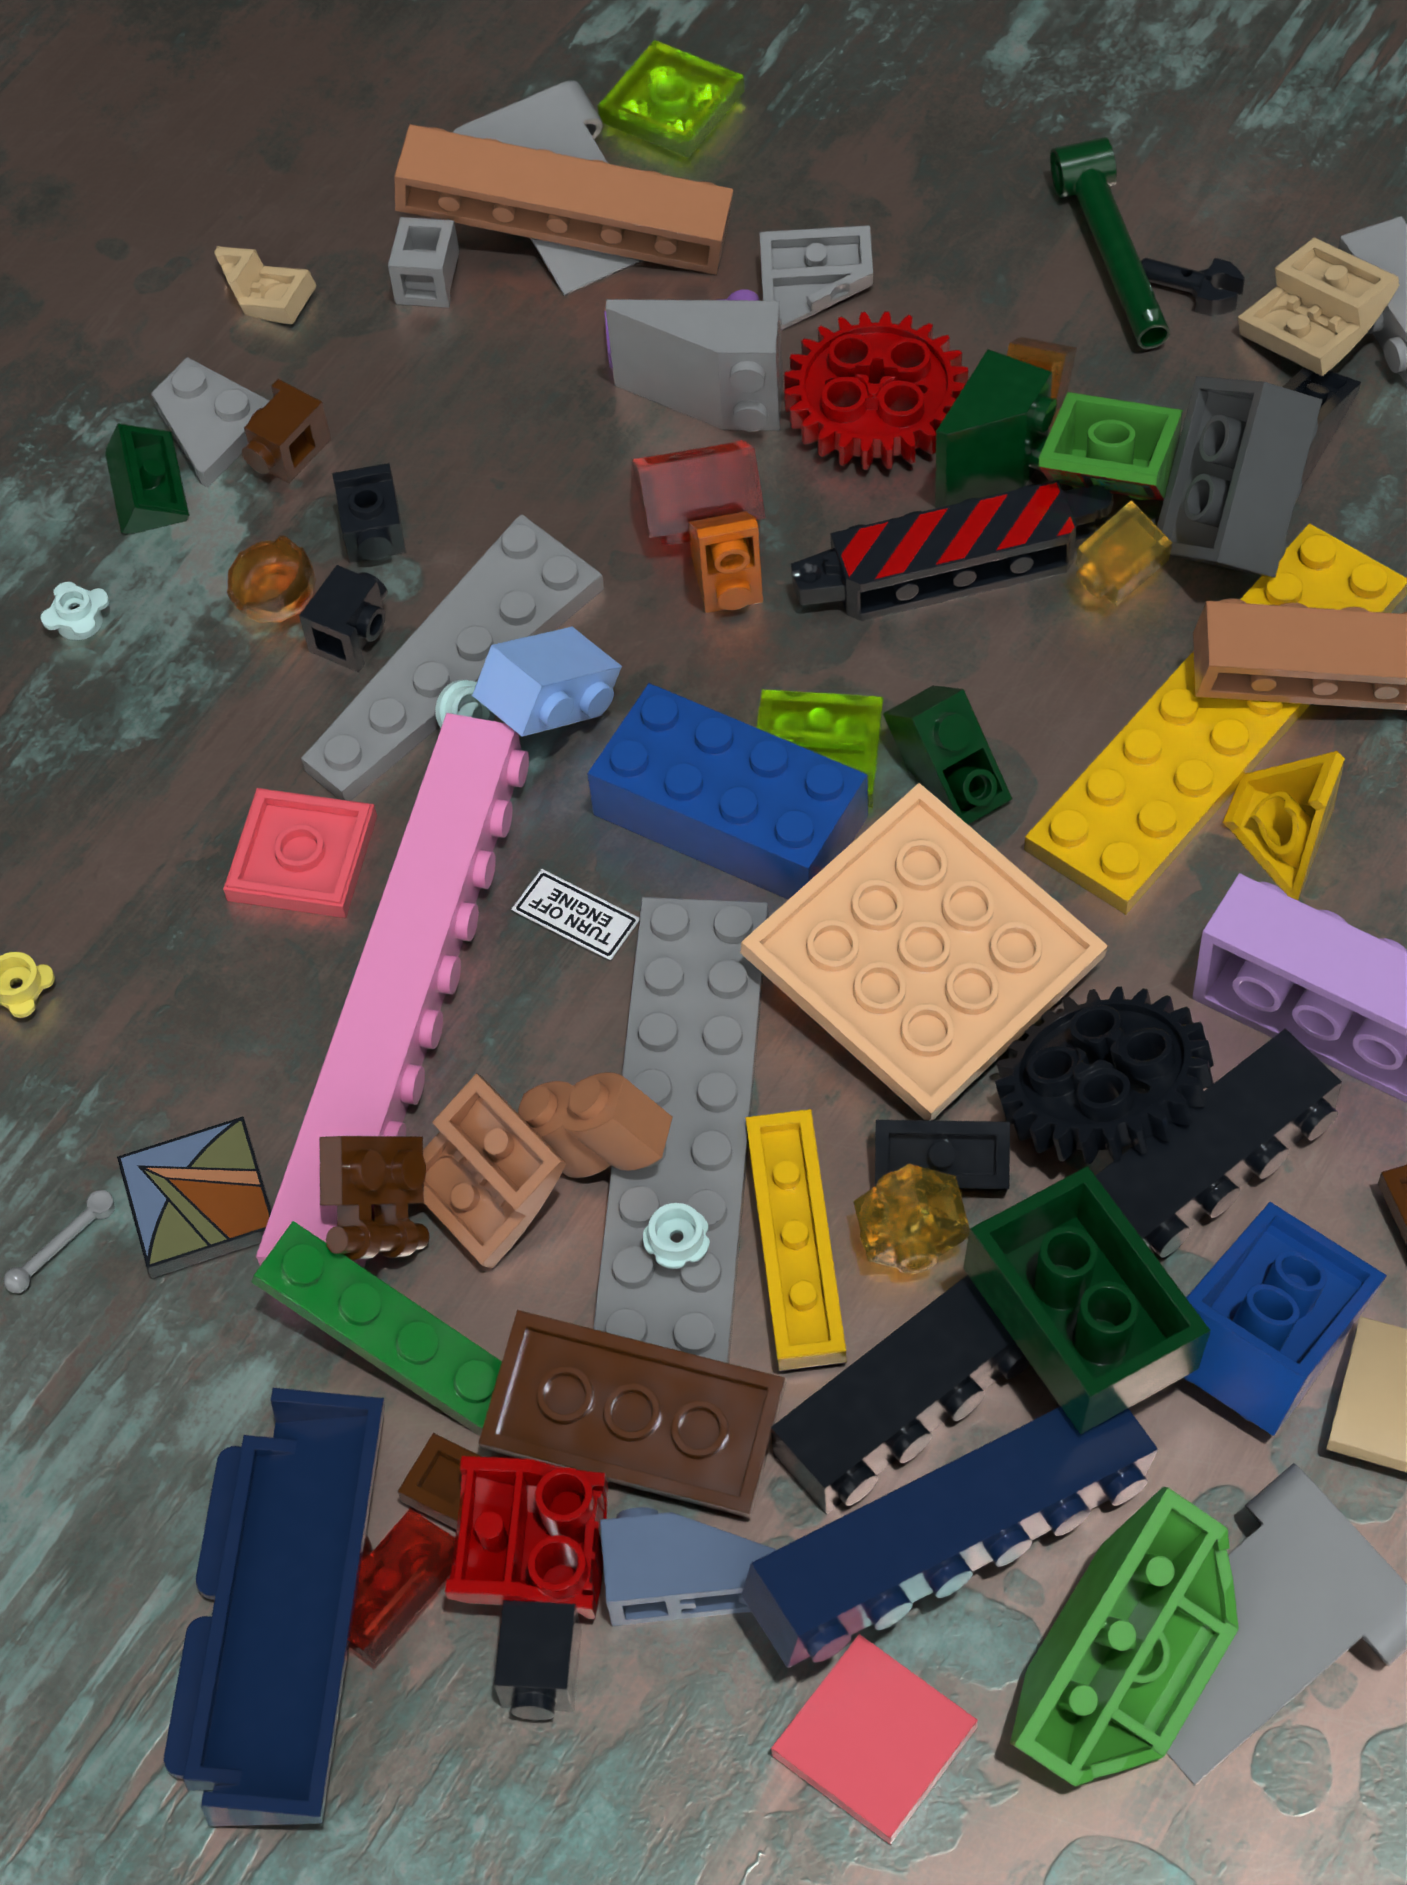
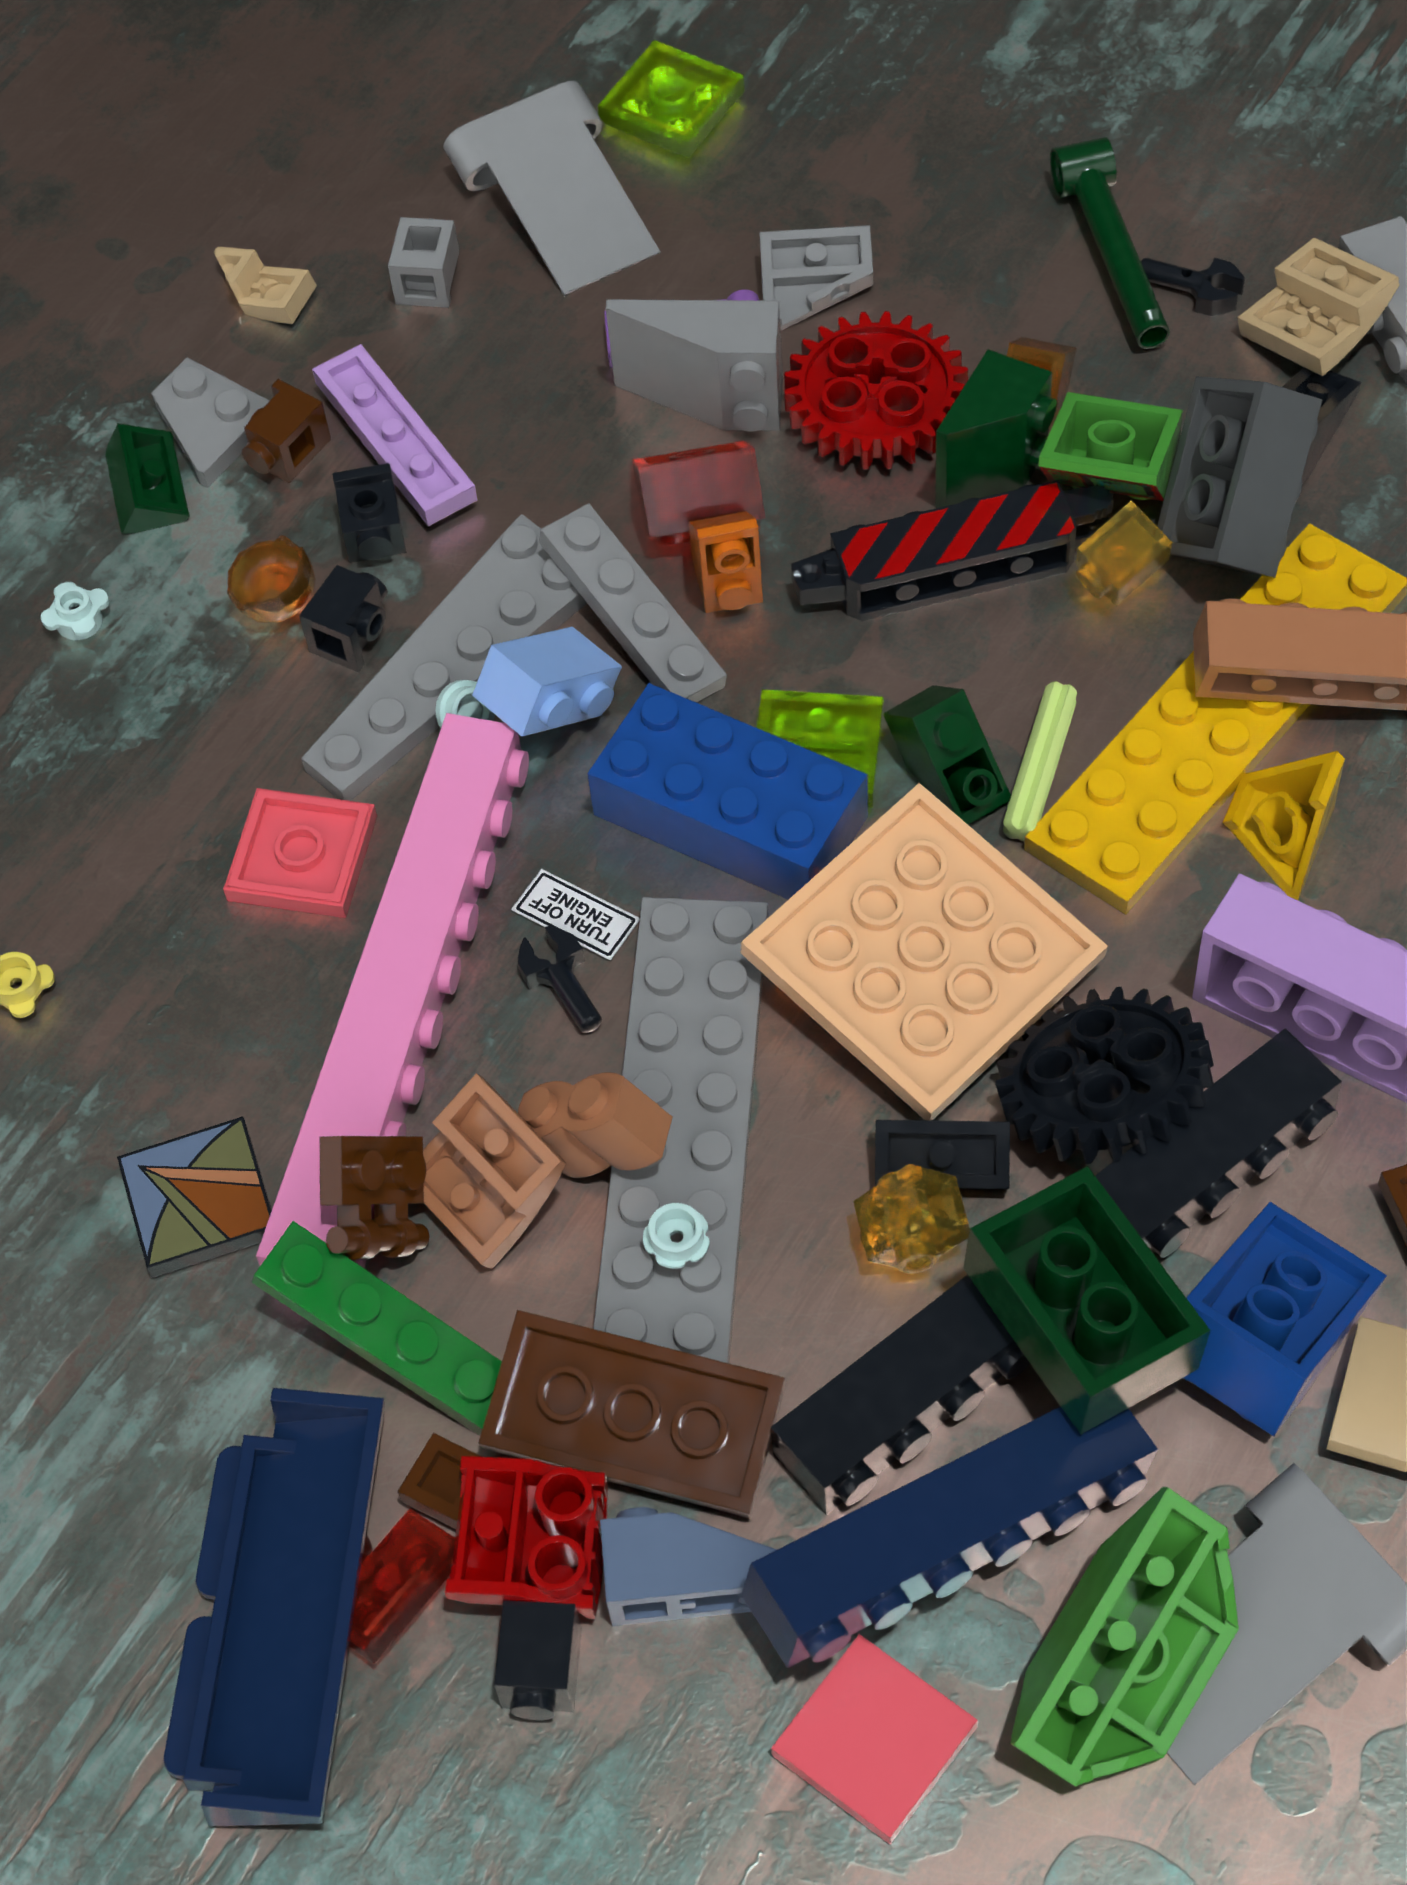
light grey hinge [4,1190,115,1293] -> none
nougat brick [394,124,733,275] -> none
yellow plate [746,1109,847,1371] -> none
none -> lavender plate [312,344,478,526]
none -> black bar [518,926,602,1033]
none -> light grey plate [539,504,727,703]
none -> yellowish green axle [1003,681,1077,842]

